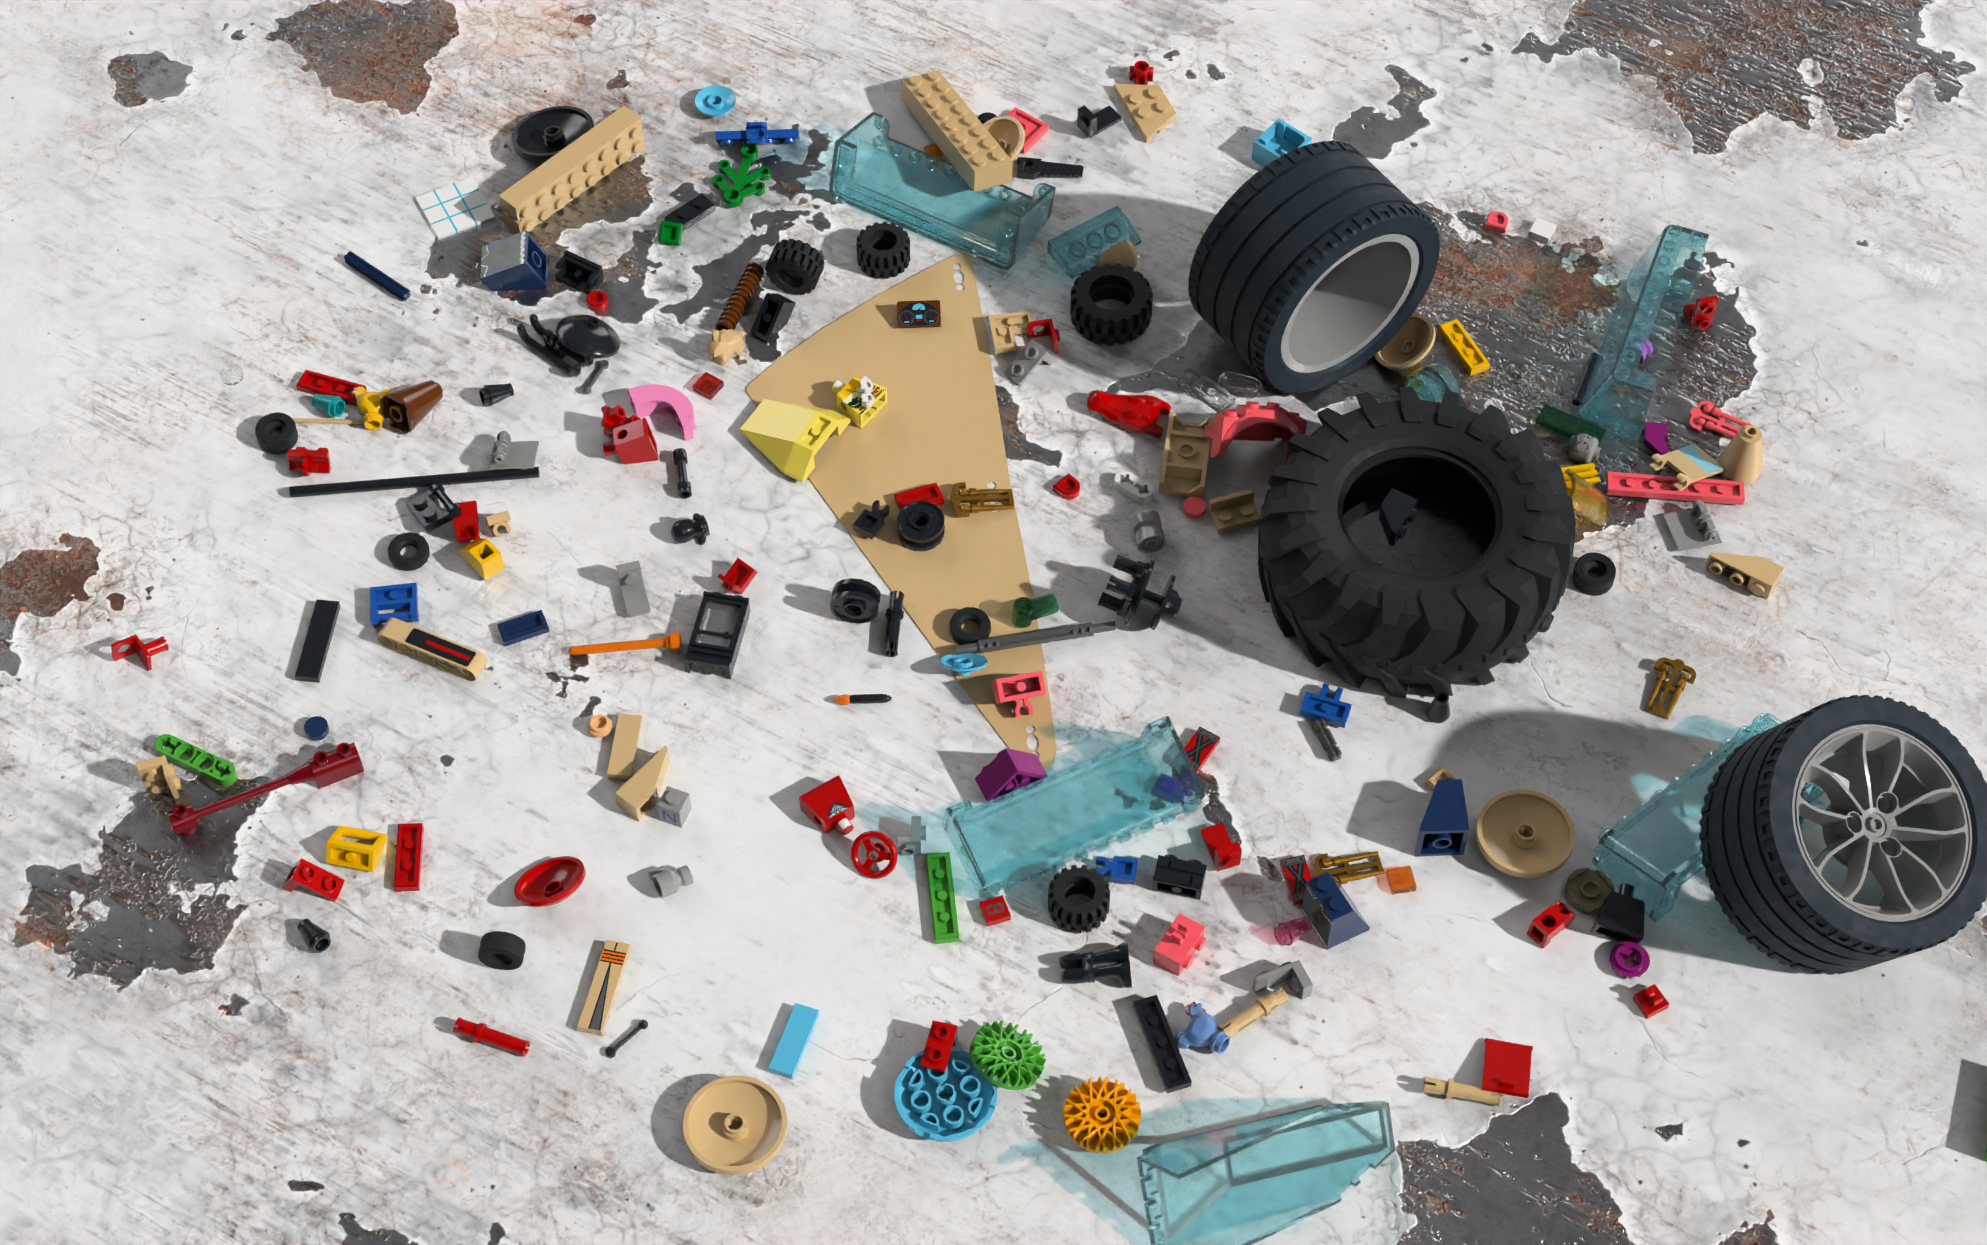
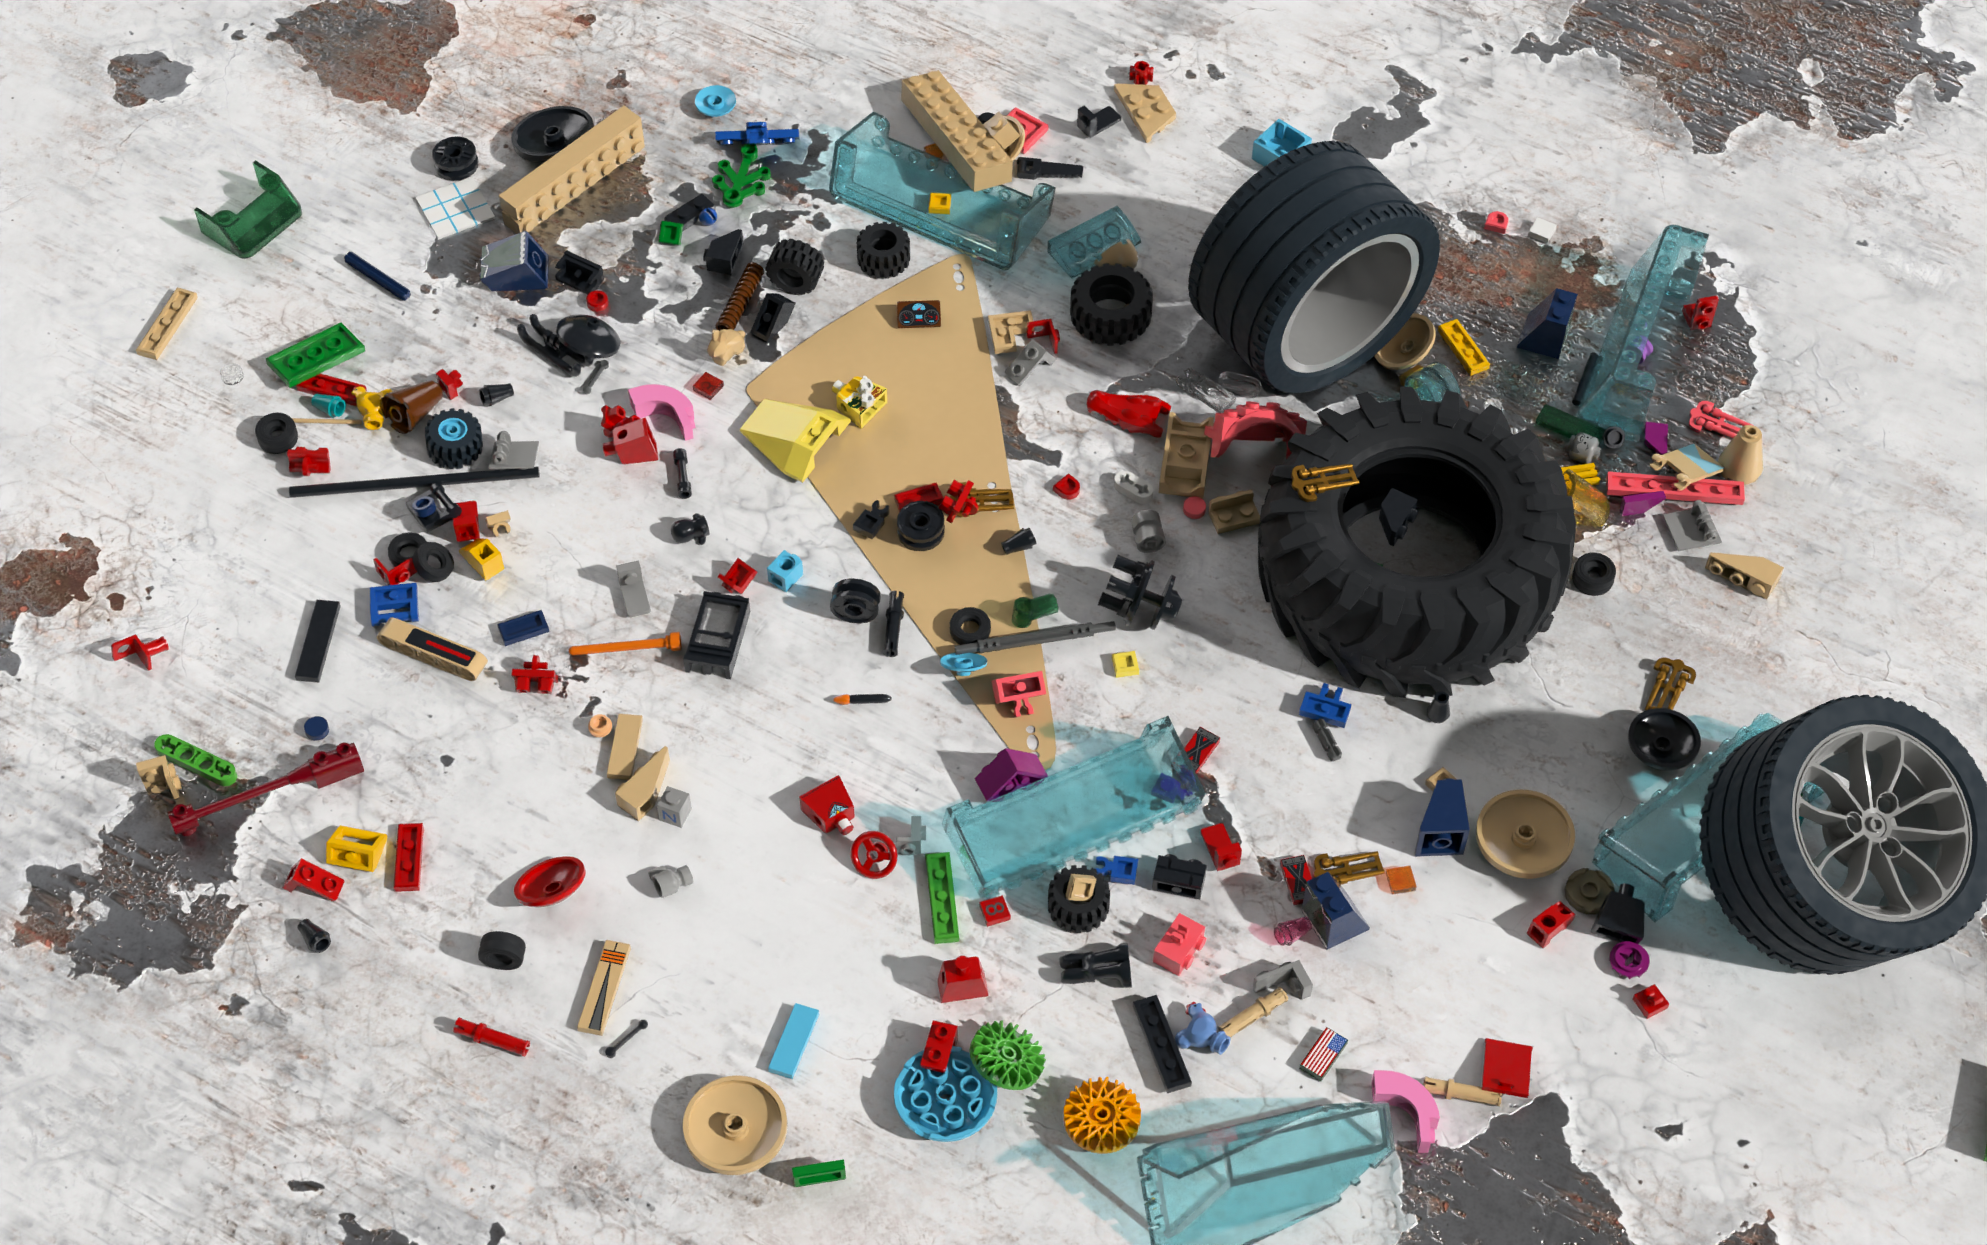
none -> tan tile [136,287,198,360]
none -> clear green windscreen [194,160,302,259]
none -> green tile [266,323,365,388]
none -> red bracket [373,558,417,585]
none -> dark blue tile [412,496,436,517]
none -> black tyre [413,542,454,582]
none -> black wheel [425,408,483,469]
none -> black wheel [432,136,479,181]
none -> red tile [436,369,463,400]
none -> red hips [512,655,558,694]
none -> blue hinge [699,208,717,226]
none -> black slope [703,229,744,275]
none -> medium azure brick [767,550,803,592]
none -> green tile [792,1159,846,1187]
none -> yellow tile [929,193,951,214]
none -> red torso [937,956,988,1003]
none -> red hips [938,480,979,524]
none -> tan brick [984,111,1020,149]
none -> black cone [1001,528,1037,555]
none -> tan tile [1065,874,1096,902]
none -> light yellow tile [1112,651,1139,678]
none -> pearl gold piece [1291,464,1359,502]
none -> tile [1299,1027,1348,1081]
none -> bright pink arch [1371,1070,1440,1153]
none -> dark blue slope [1517,288,1578,359]
none -> black plate [1602,426,1625,448]
none -> magenta tile [1619,491,1666,516]
none -> black dish [1628,708,1701,770]

